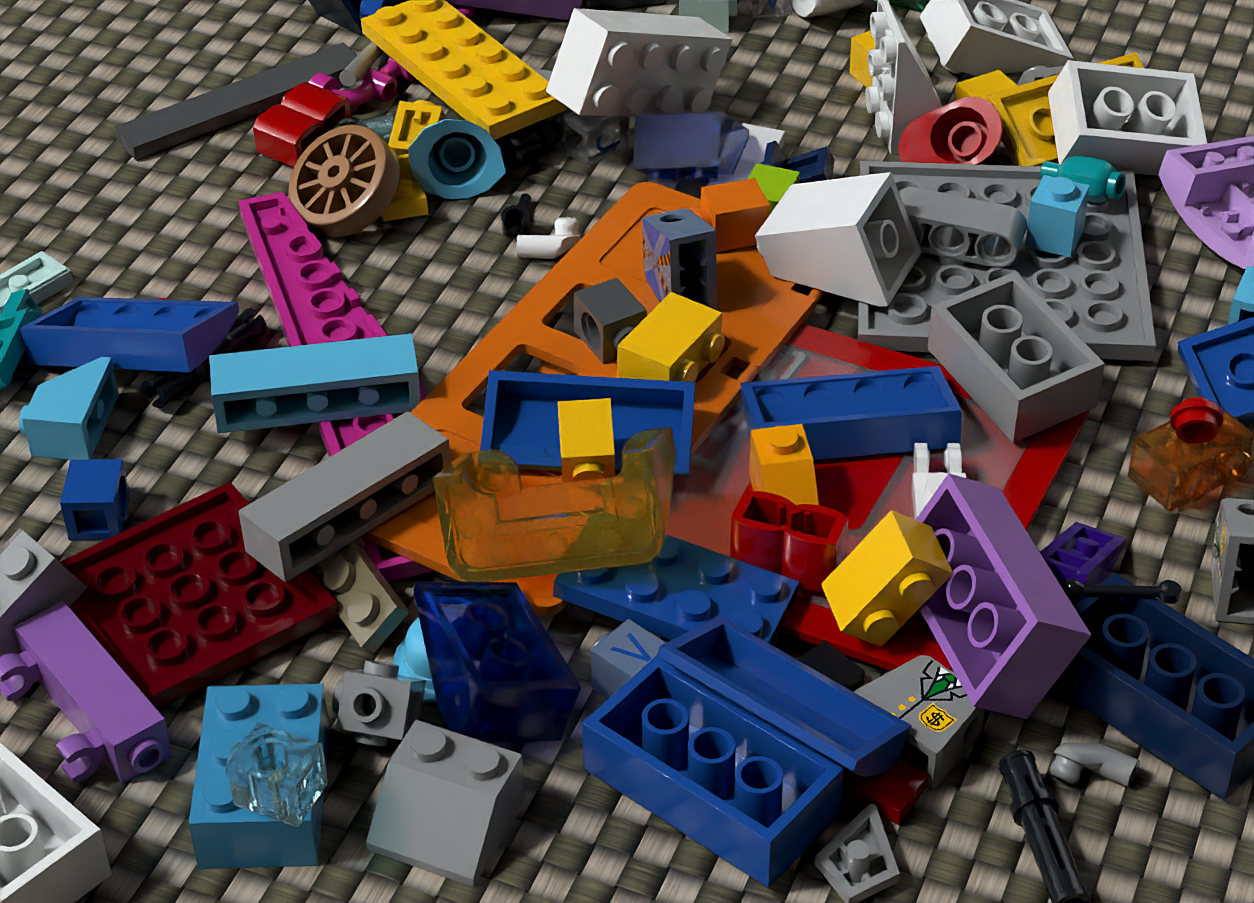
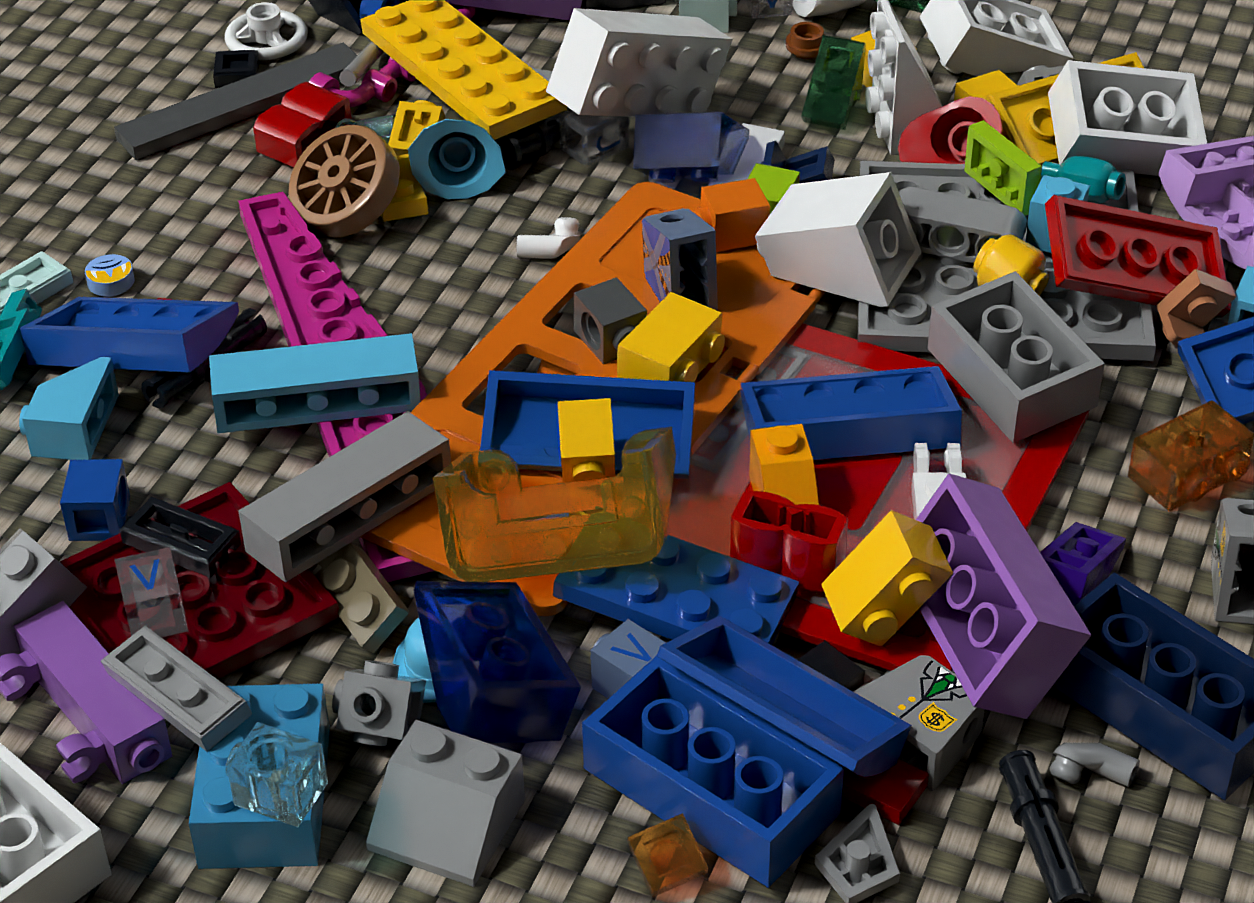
black hand [501,193,532,235] -> none
black hinge [1061,578,1182,604] -> none
red plate [1170,397,1224,444] -> none
none -> light blue tile [85,254,135,297]
none -> light grey tile [101,626,252,752]
none -> clear brick [115,547,188,637]
none -> black tile [120,496,241,578]
none -> black tile [213,50,260,88]
none -> white piece [225,2,308,60]
none -> clear orange plate [627,813,708,898]
none -> dark orange plate [786,22,828,59]
none -> clear green slope [801,35,866,130]
none -> lime bracket [964,120,1042,216]
none -> yellow head [973,234,1049,296]
none -> red tile [1045,195,1231,318]
none -> nougat bracket [1156,269,1236,347]

